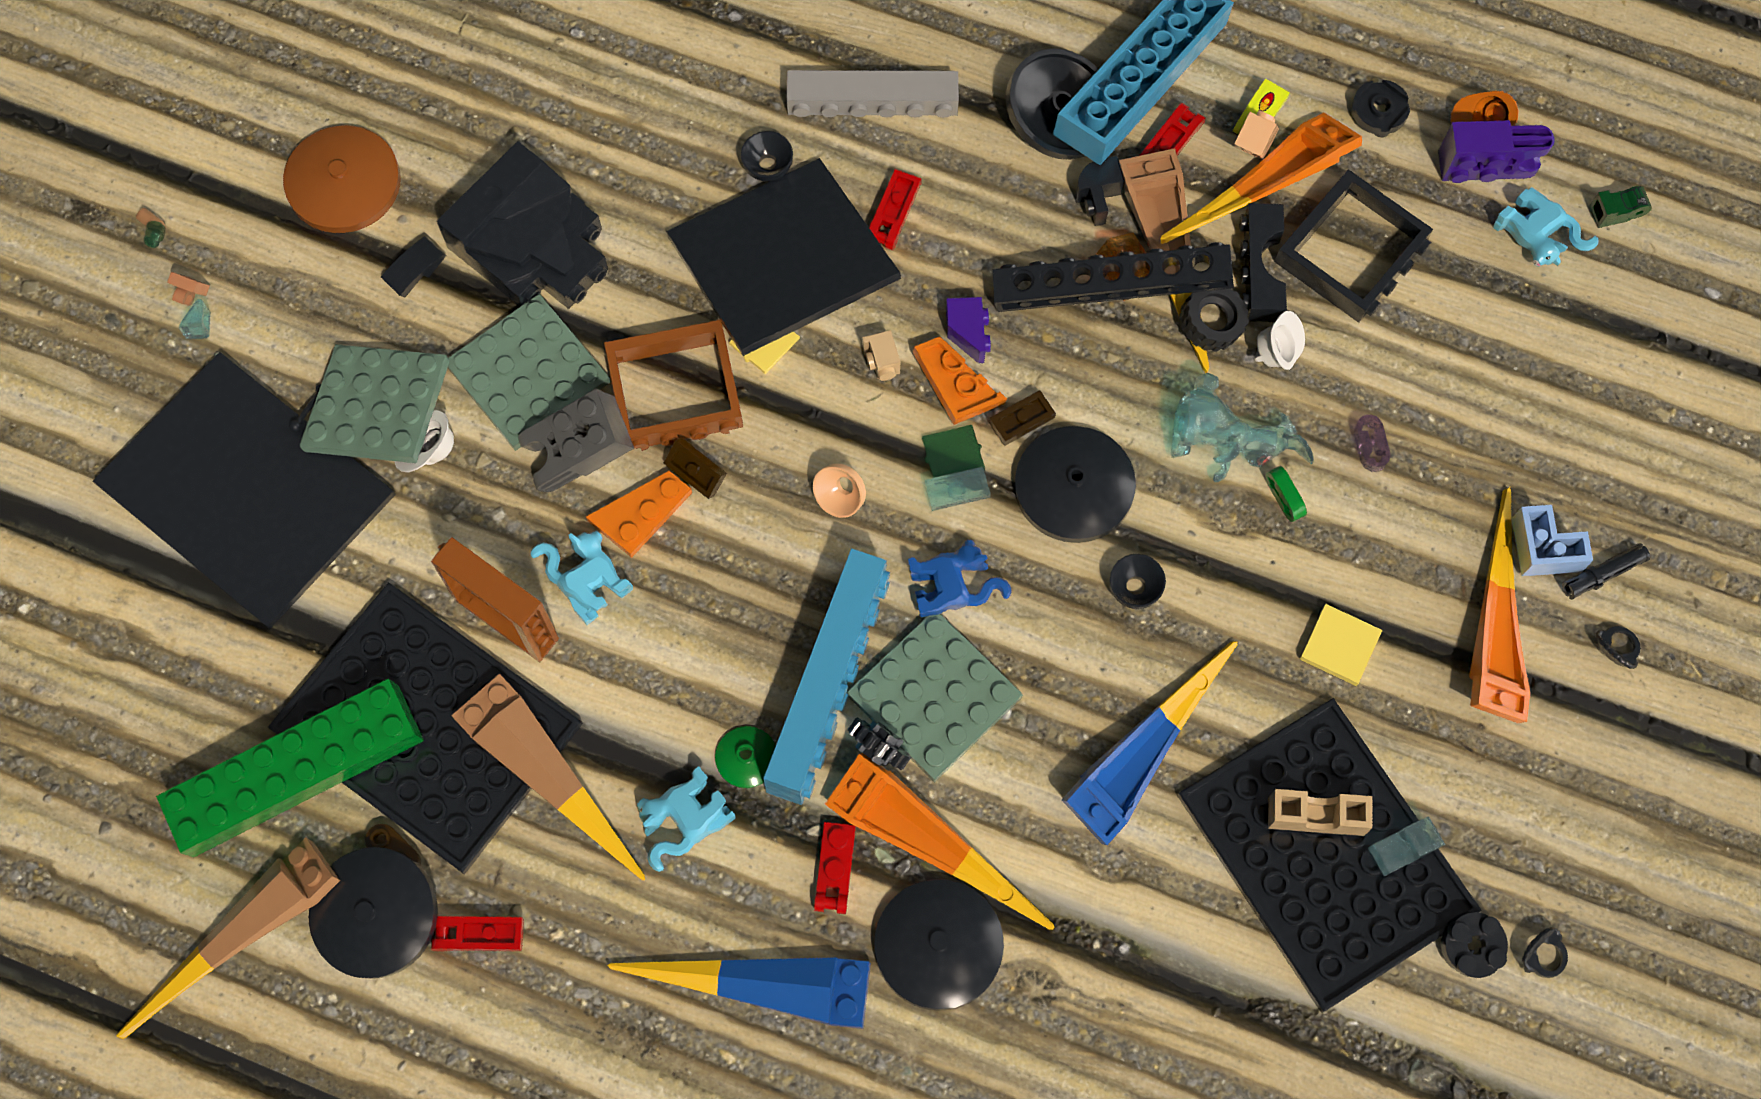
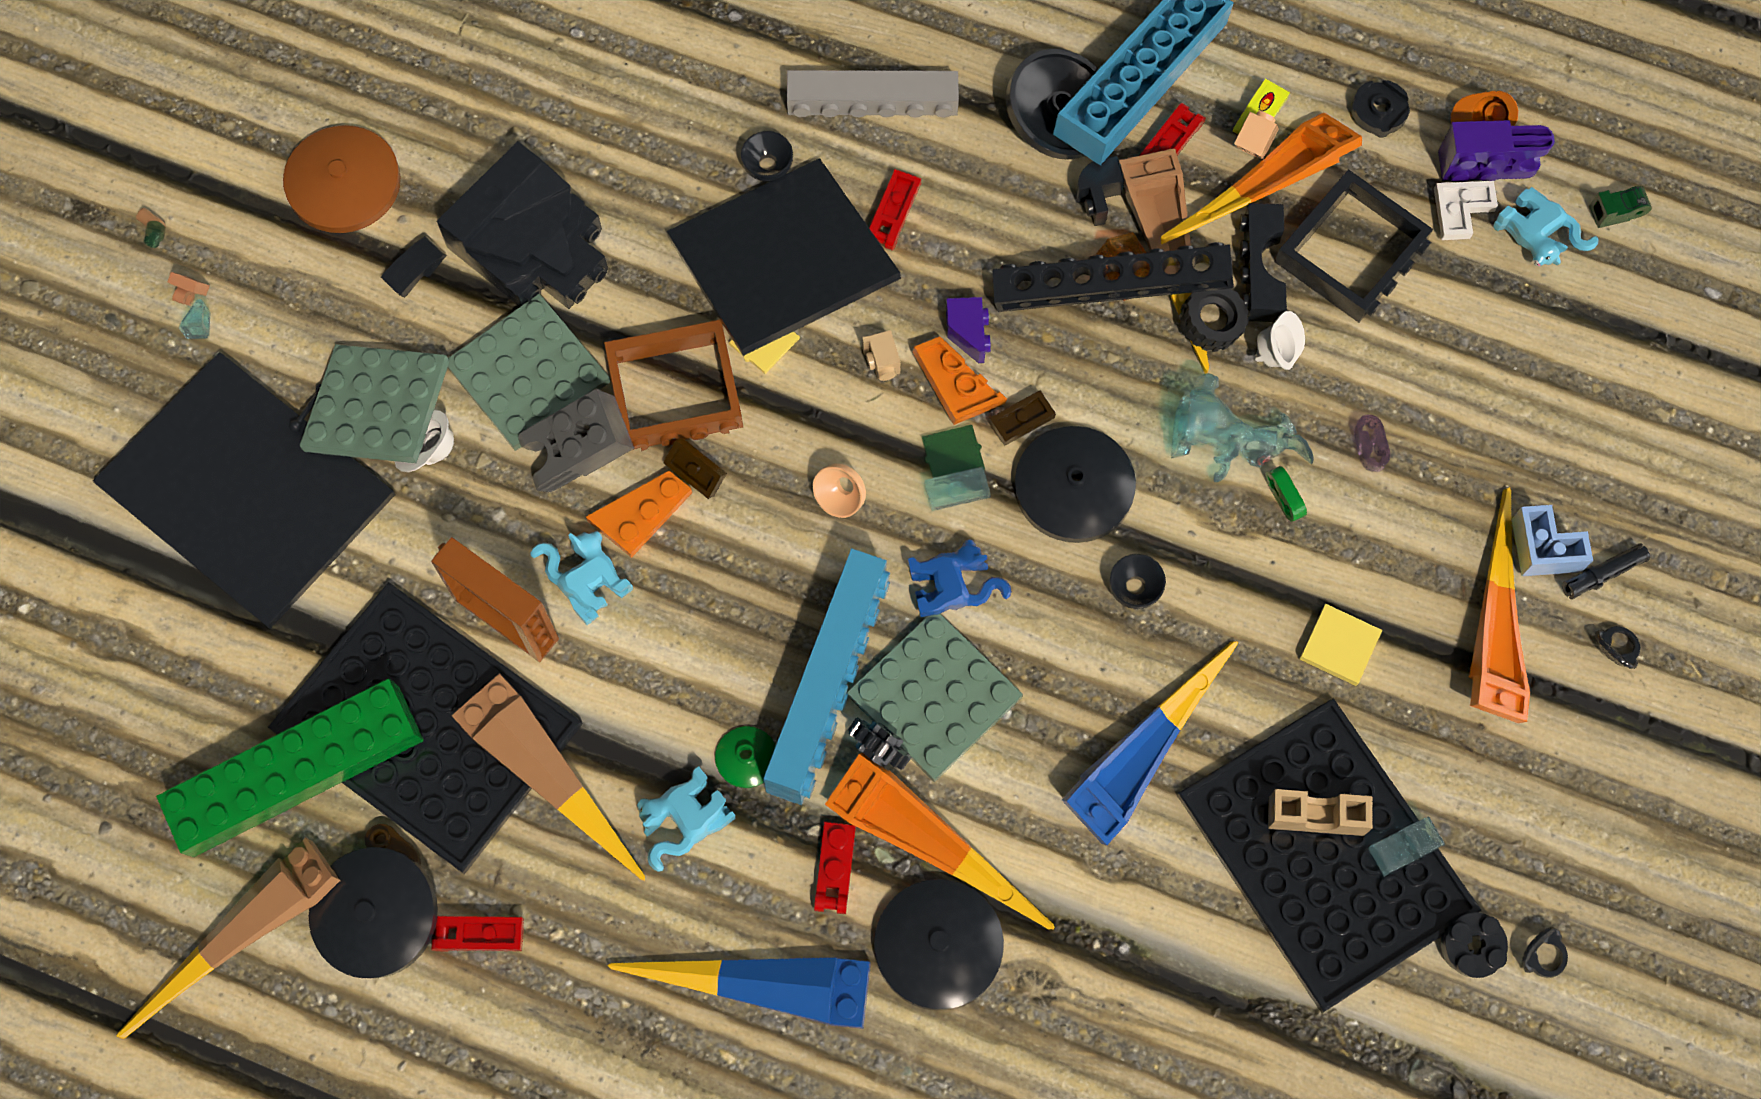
none -> white plate [1434,181,1498,240]

